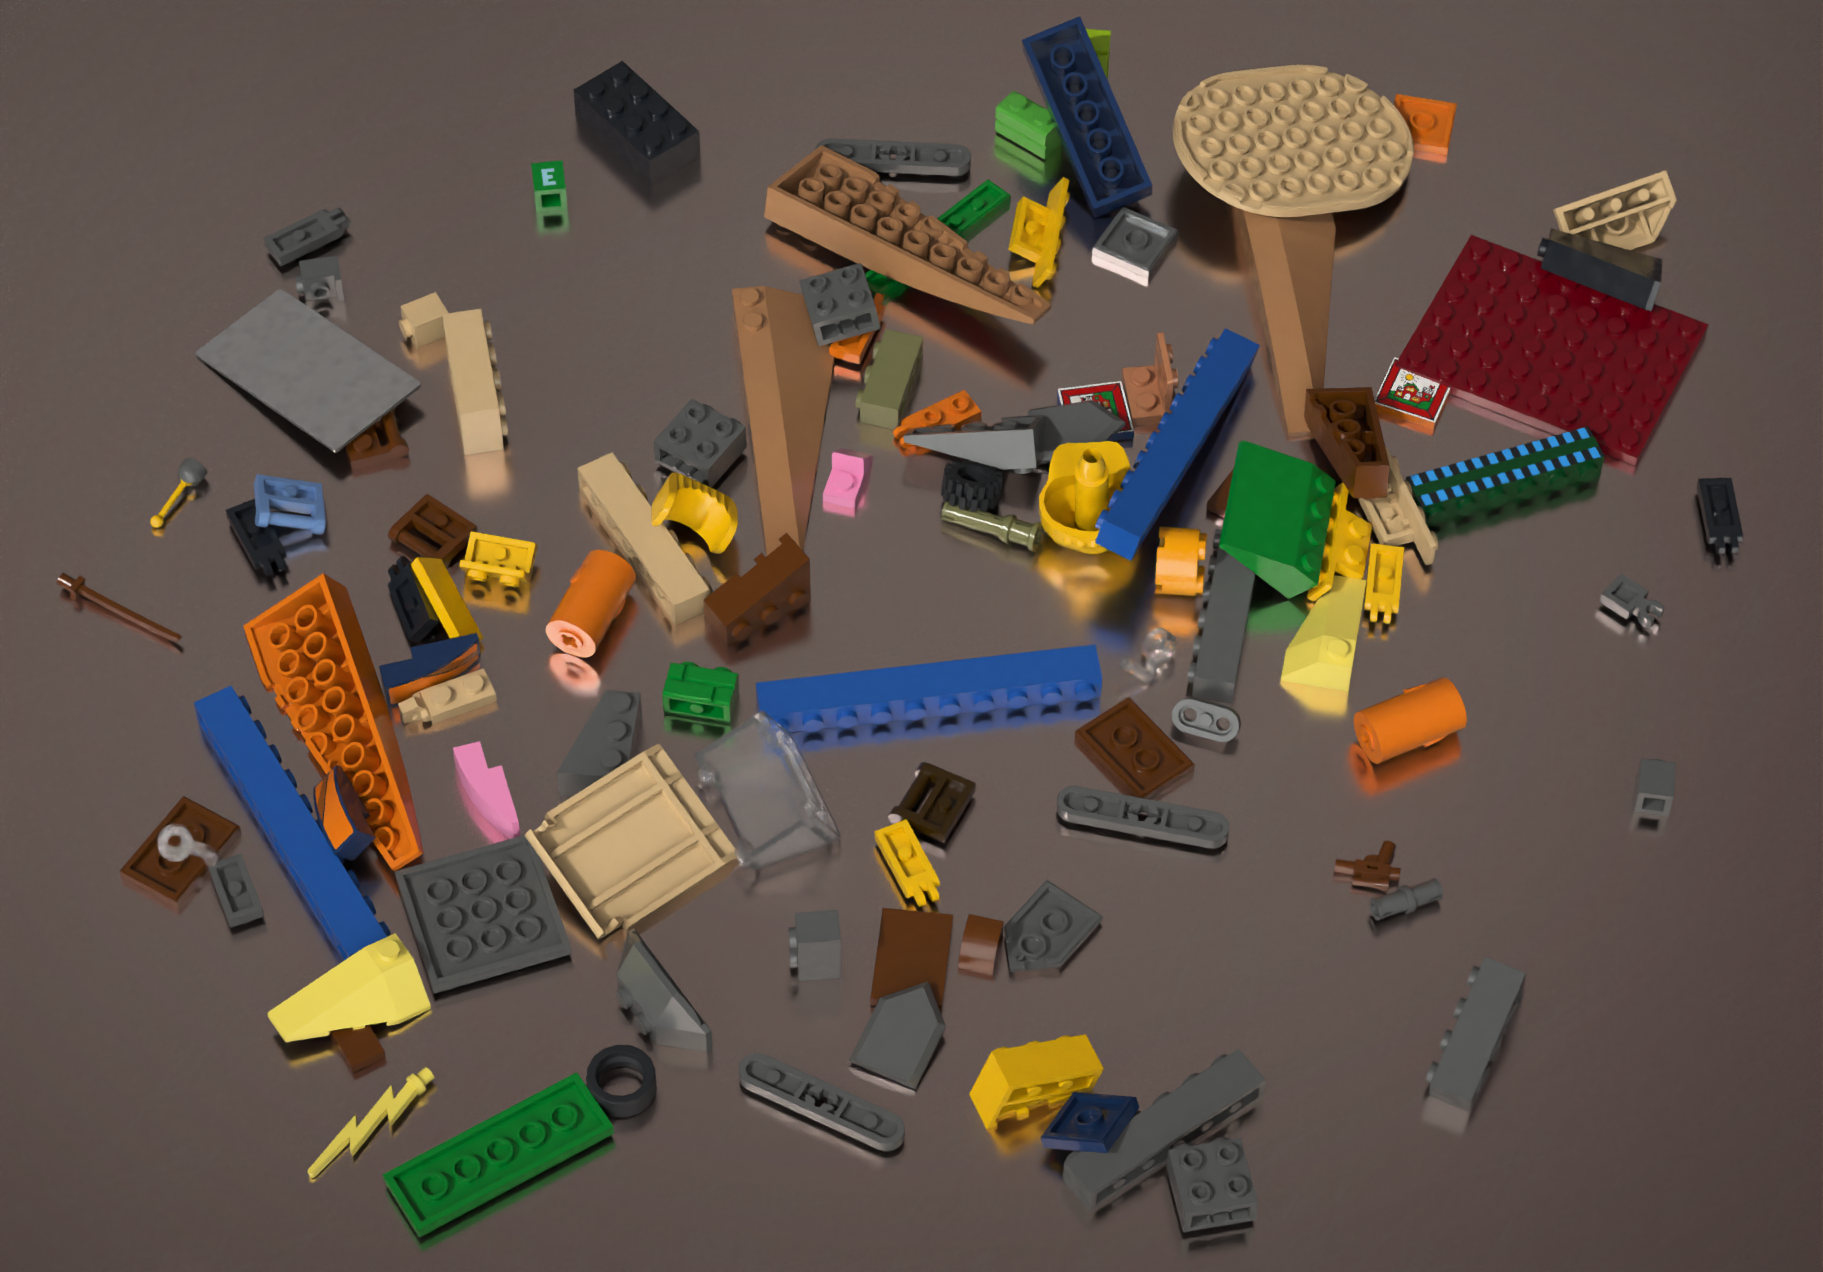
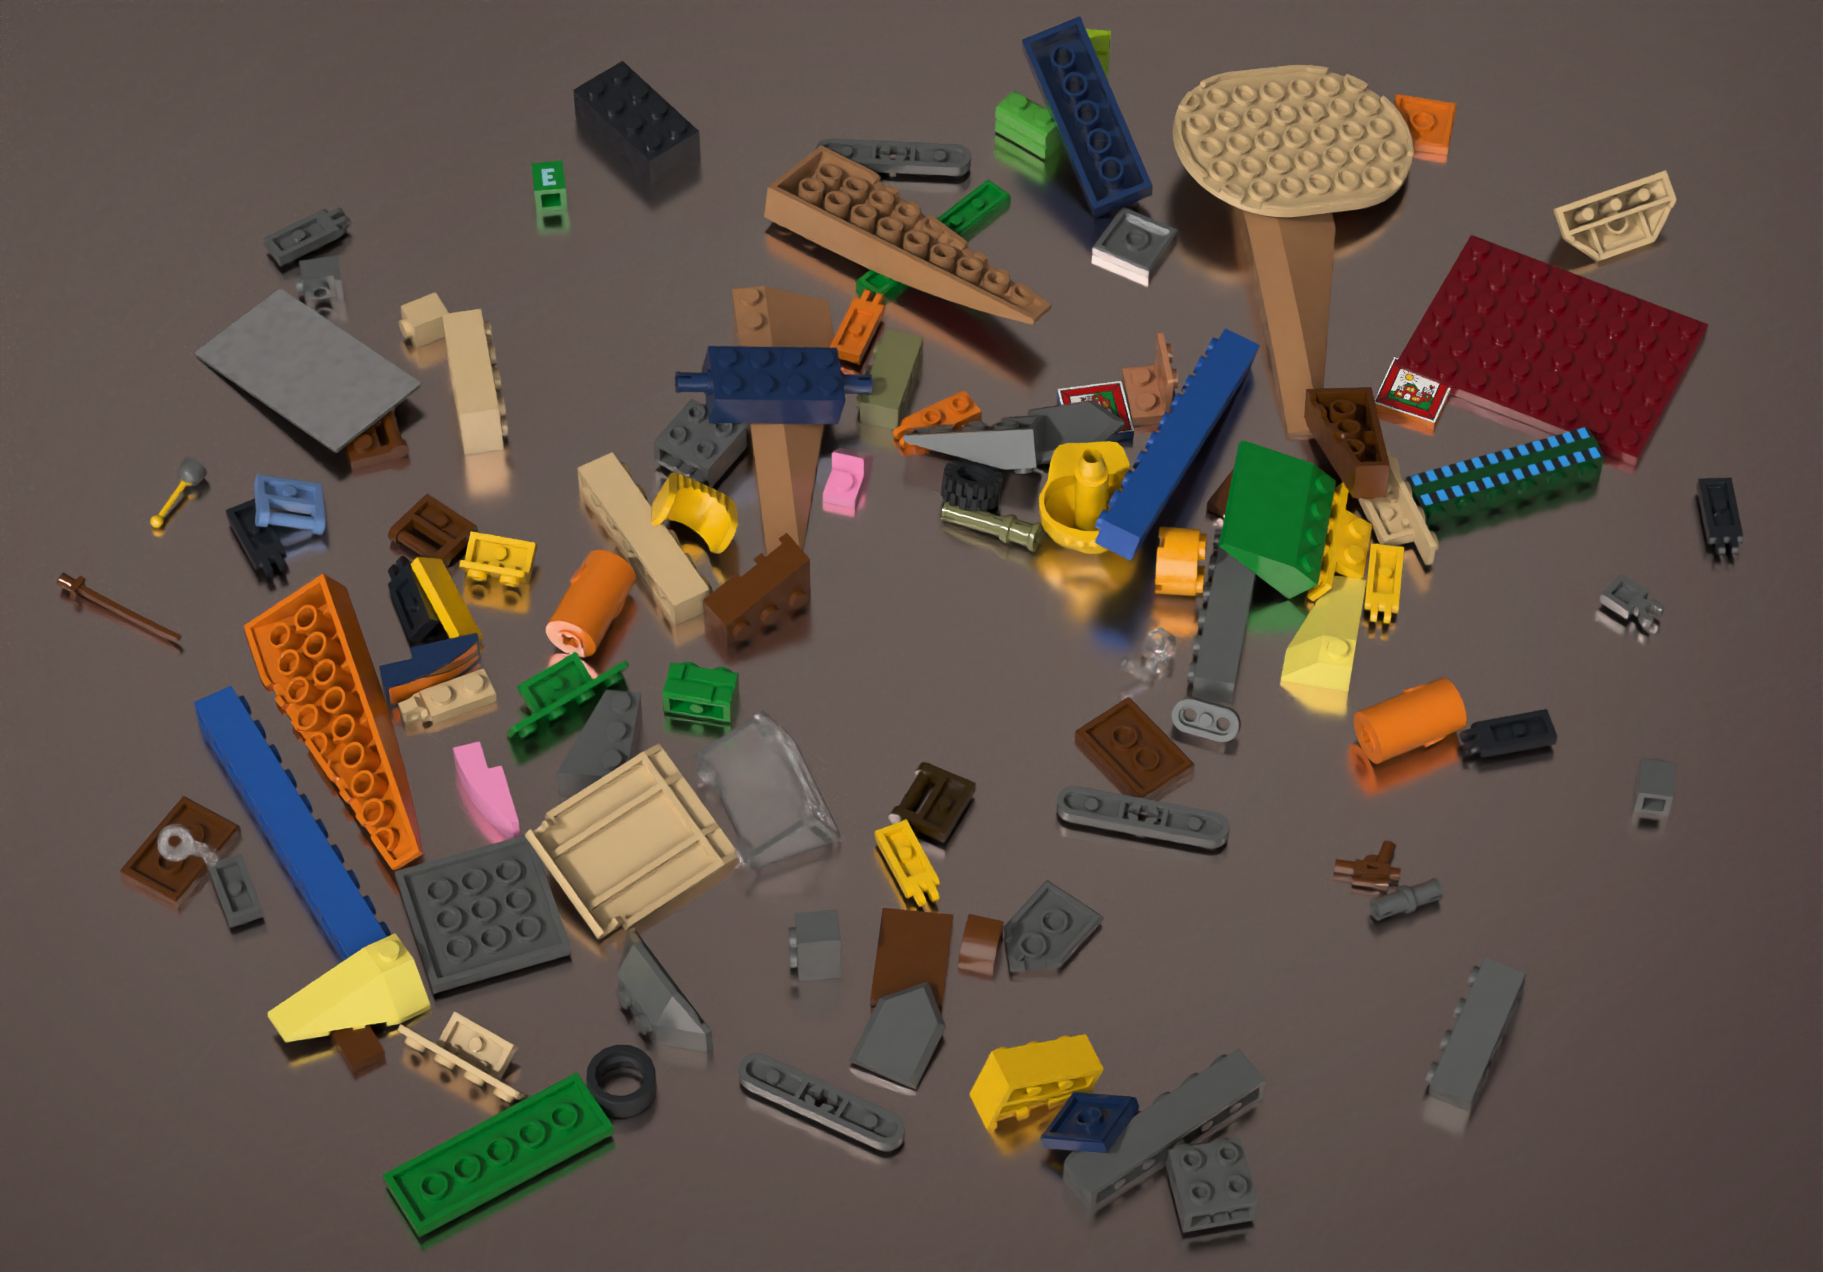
light yellow piece [307,1067,435,1178] -> none
slope [313,765,376,861] -> none
blue brick [756,644,1102,736] -> none
dark grey brick [799,263,881,347] -> none
yellow bracket [1008,177,1070,288] -> none
black slope [1537,228,1662,311] -> none
none -> tan bracket [397,1011,529,1104]
none -> green bracket [506,652,629,739]
none -> dark blue brick [675,346,873,424]
none -> black hinge [1459,709,1558,757]

